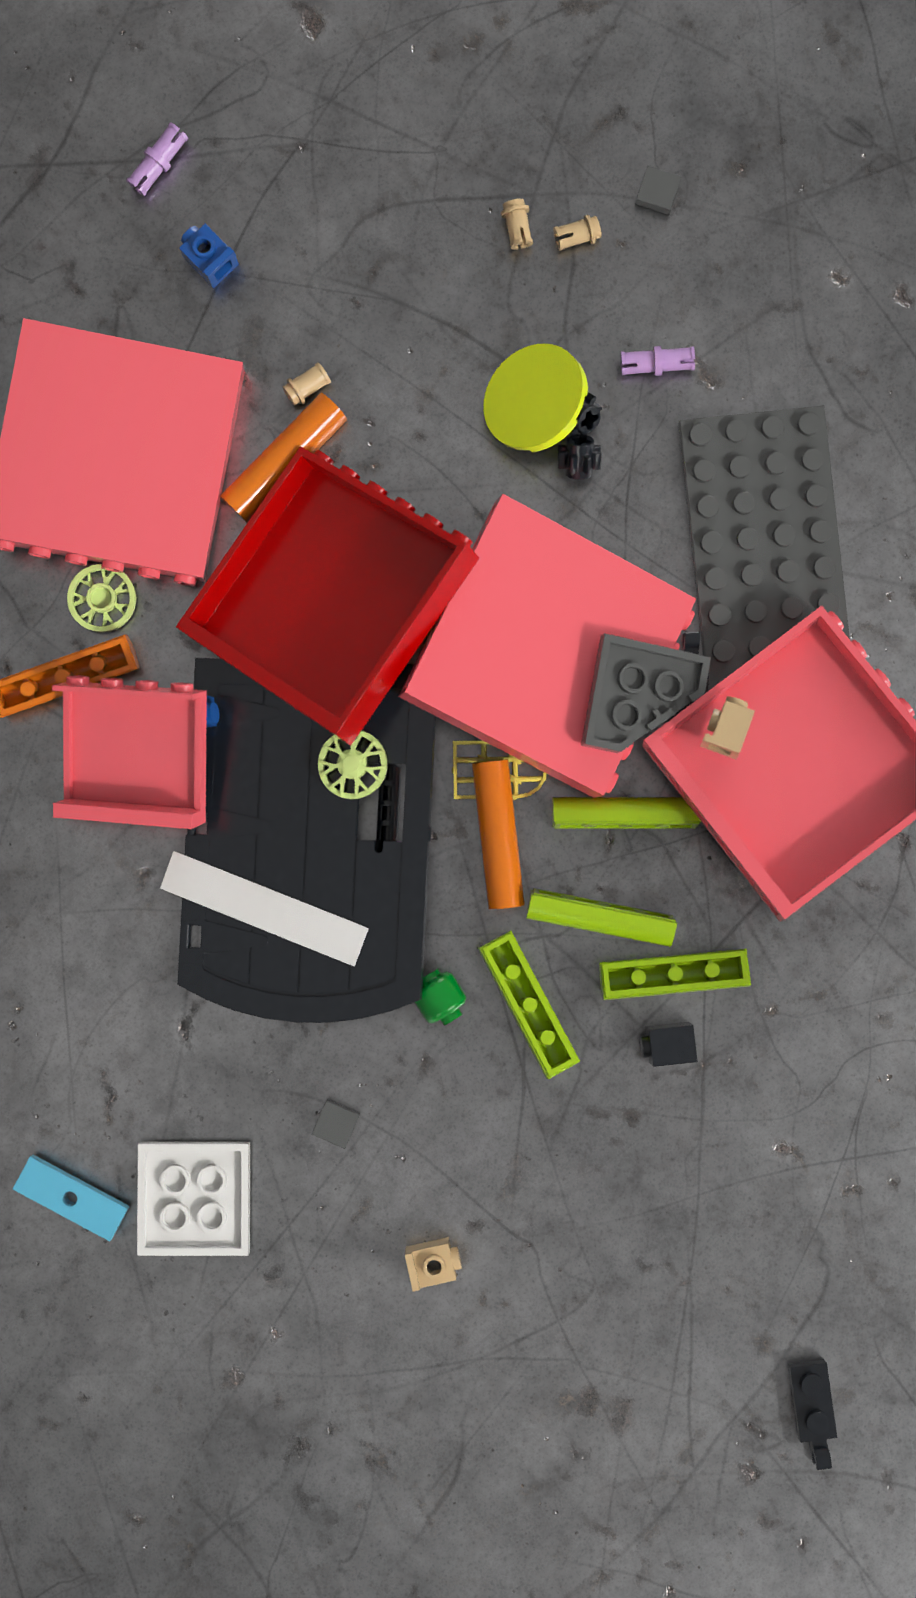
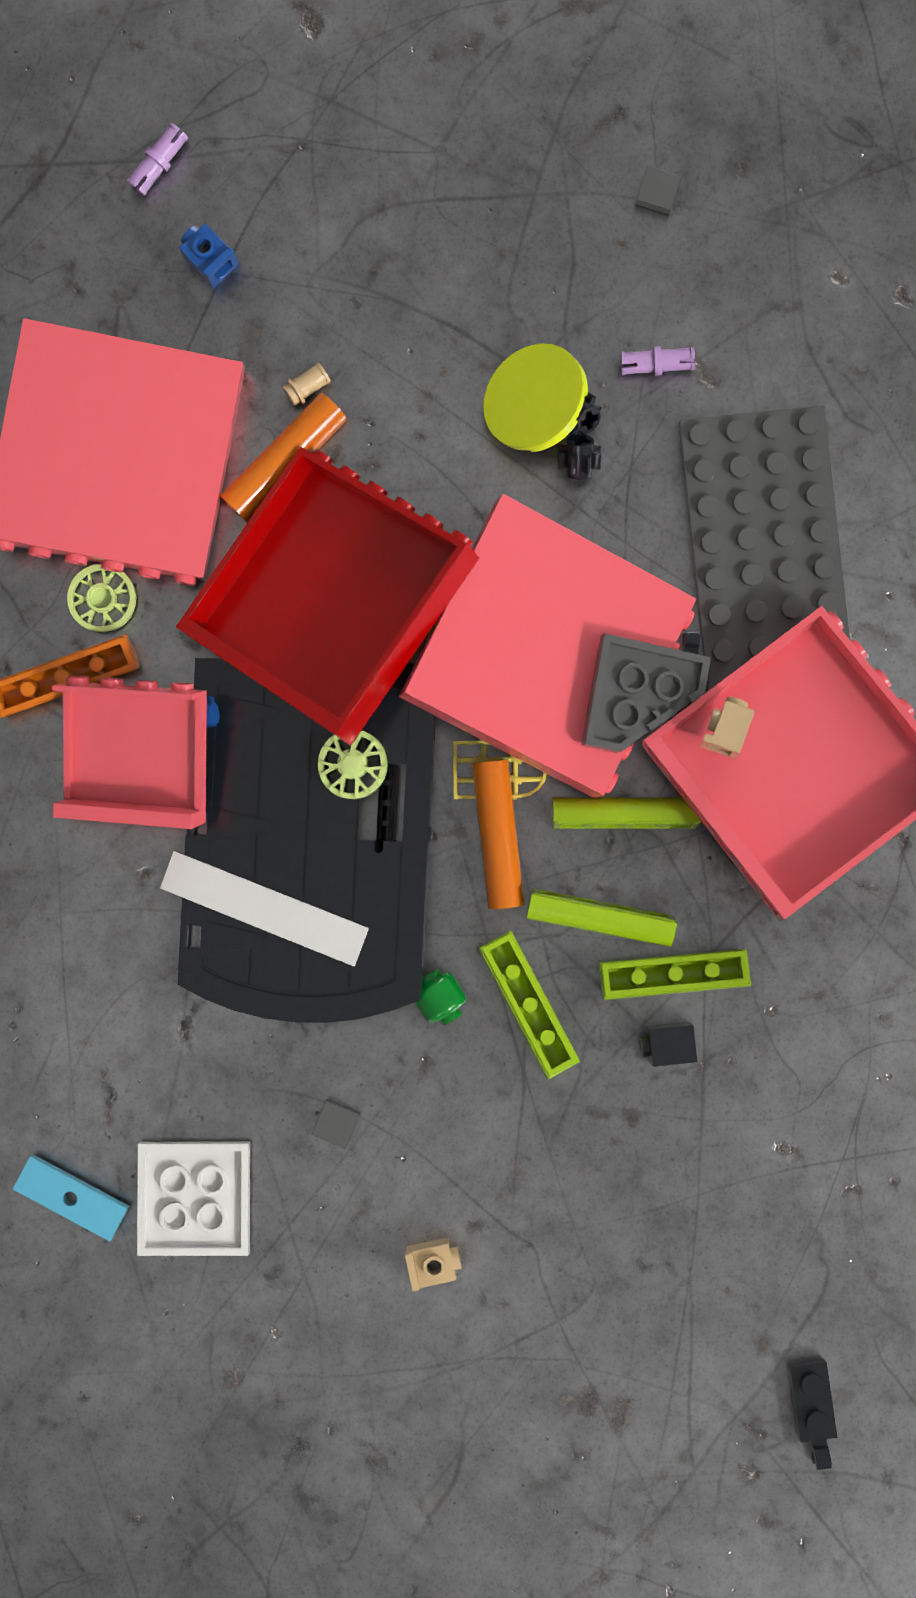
tan pin [501,199,533,250] -> none
tan pin [553,214,601,251] -> none

